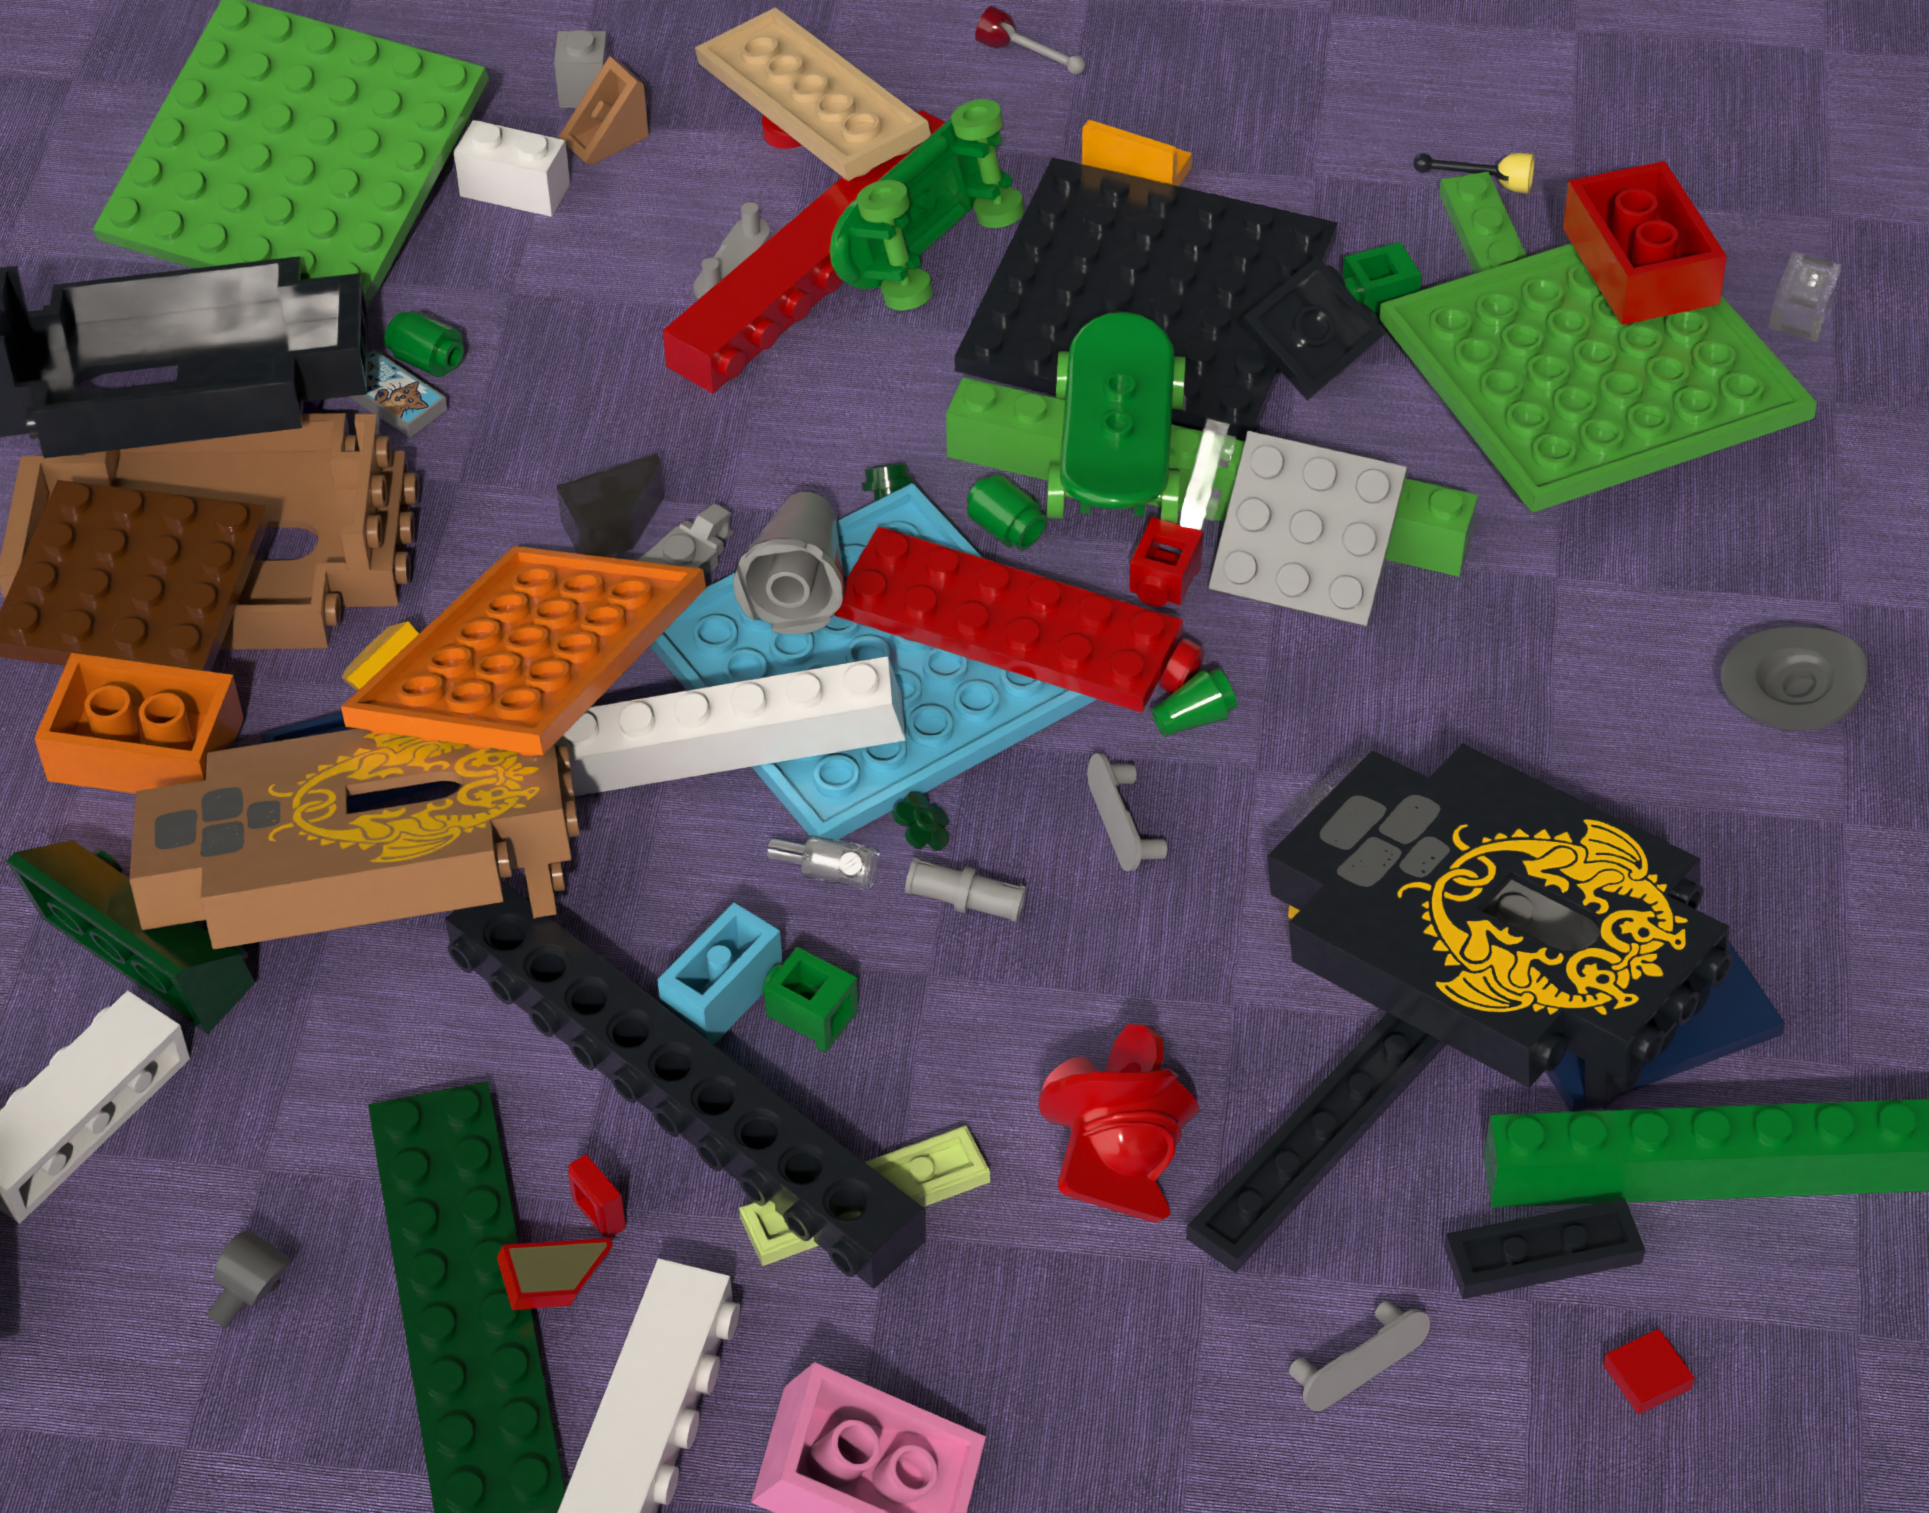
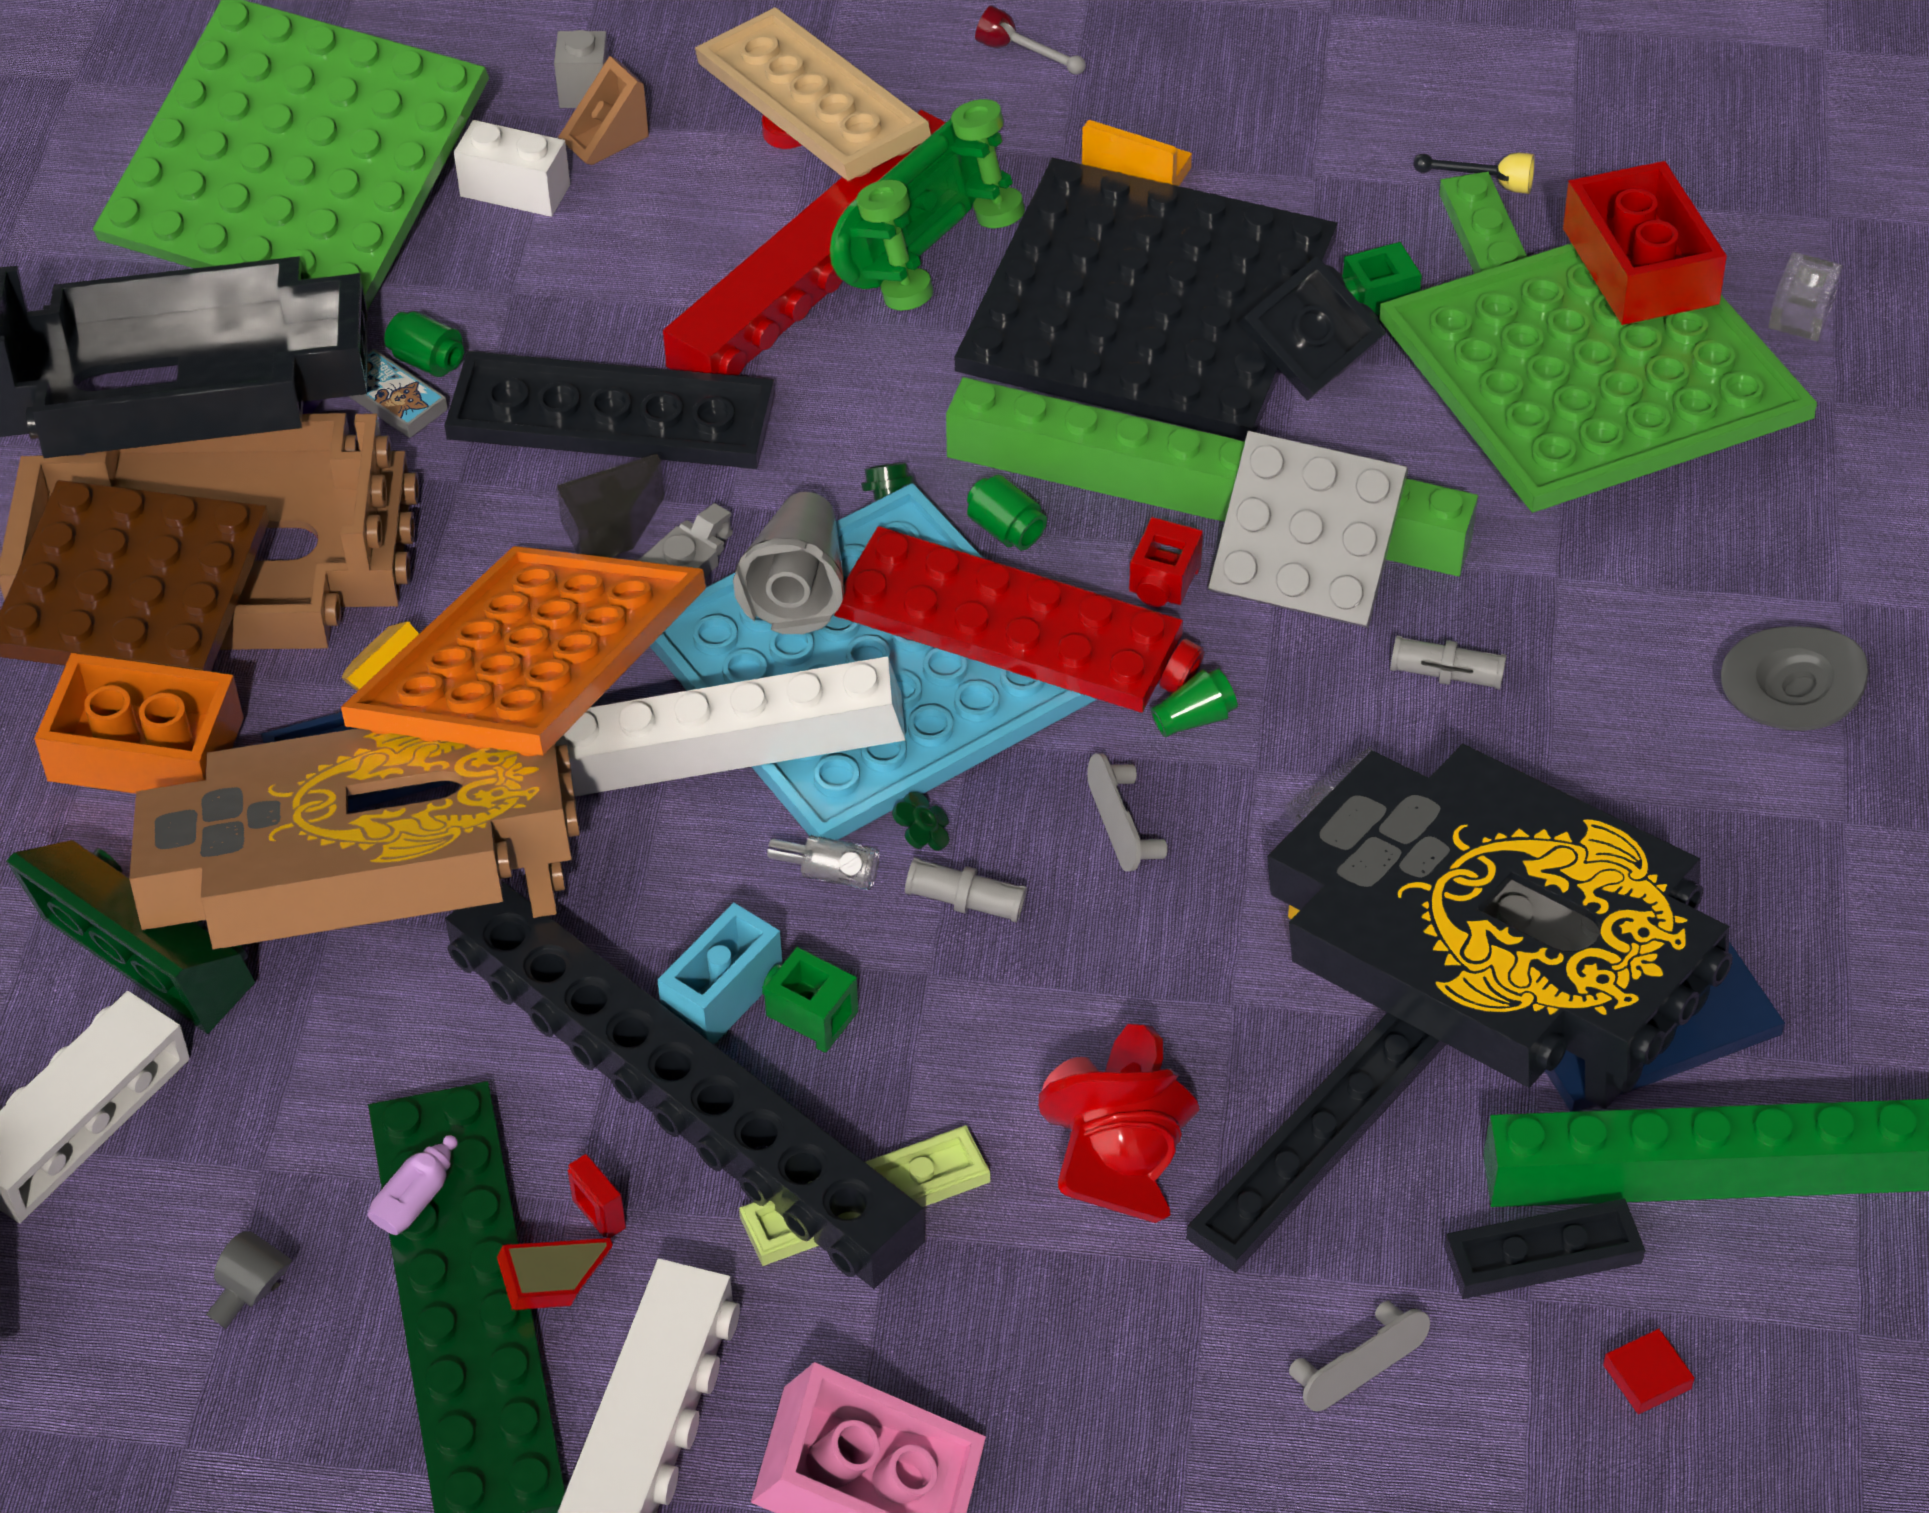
light grey piece [693,202,770,299] -> none
green piece [1047,312,1186,524] -> none
clear plate [1178,418,1236,530] -> none
none -> lavender piece [367,1135,458,1235]
none -> black plate [444,351,775,469]
none -> light grey pin [1390,635,1507,690]

